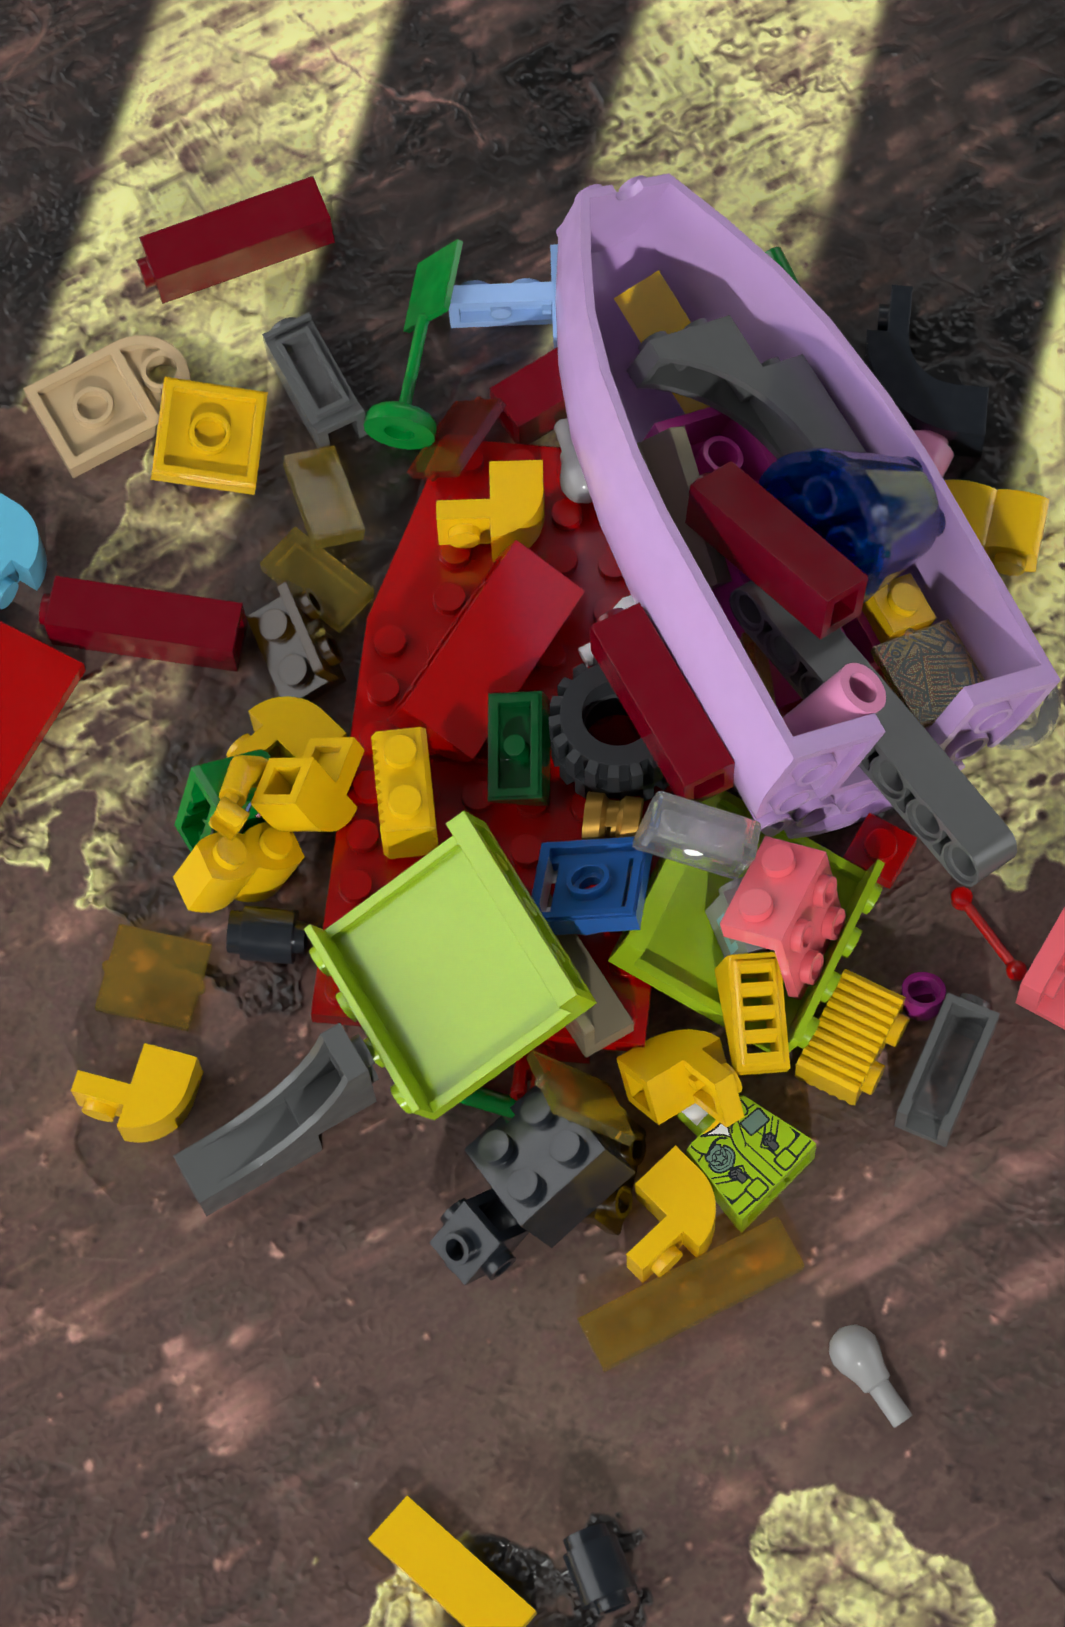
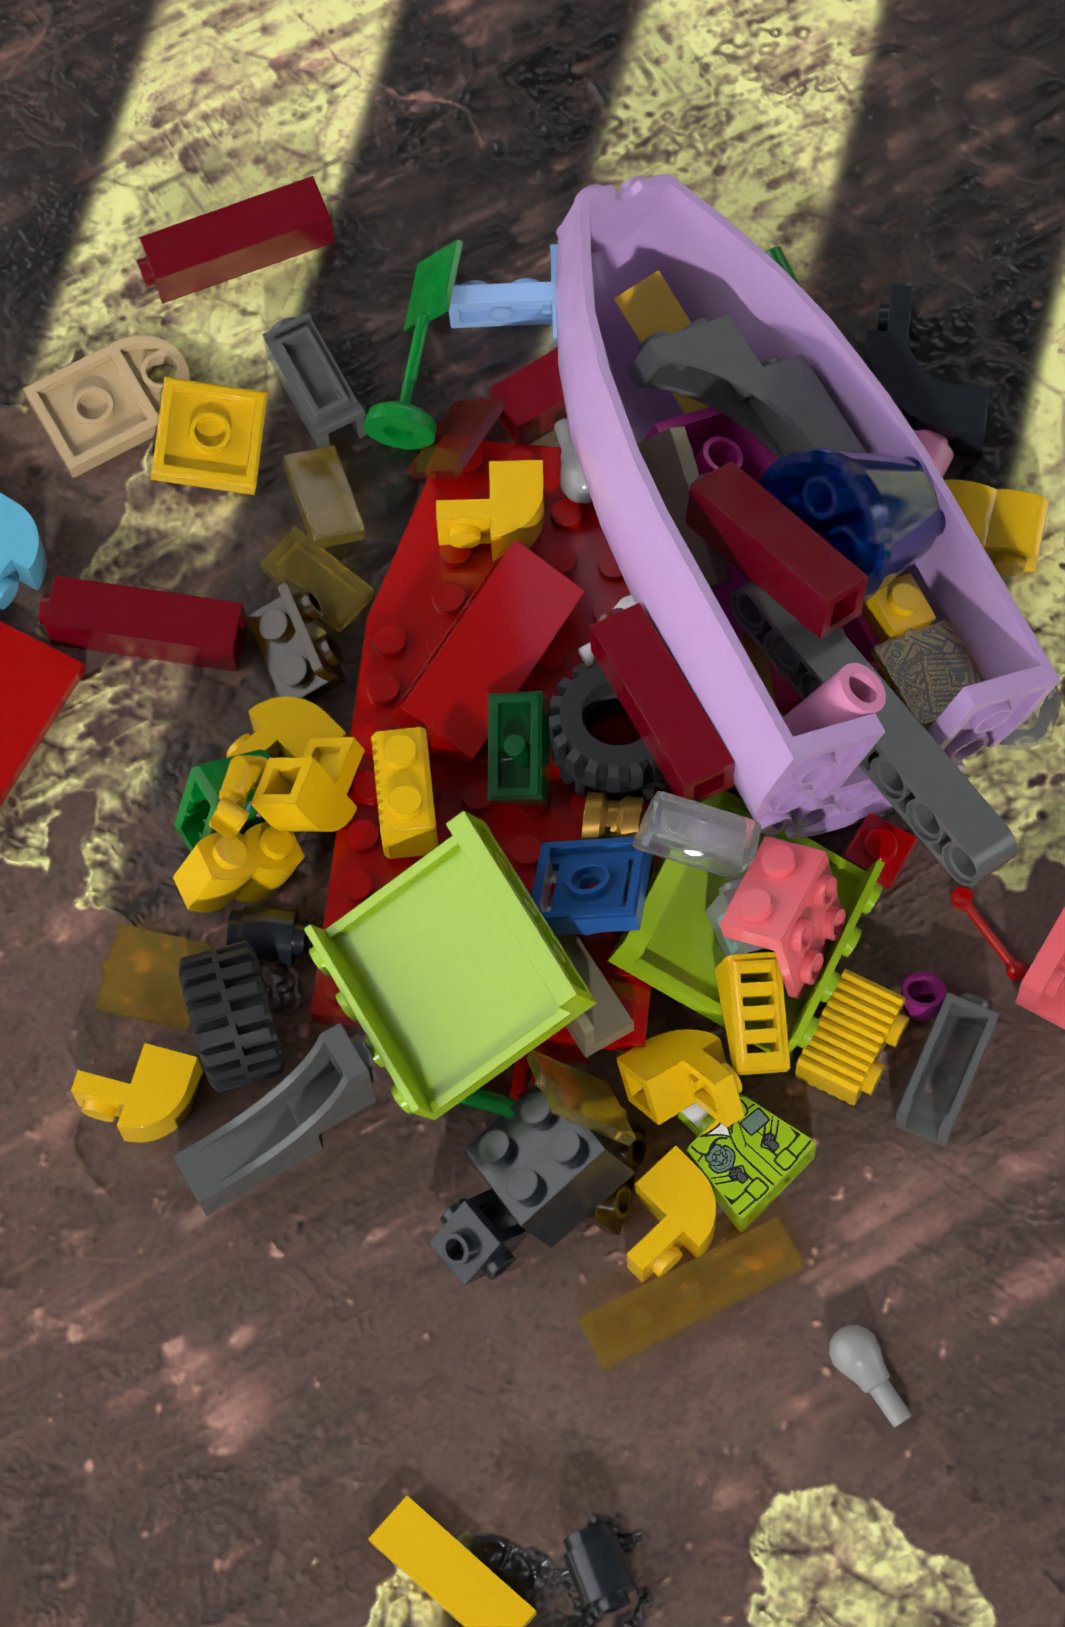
none -> black tyre [178,940,285,1092]

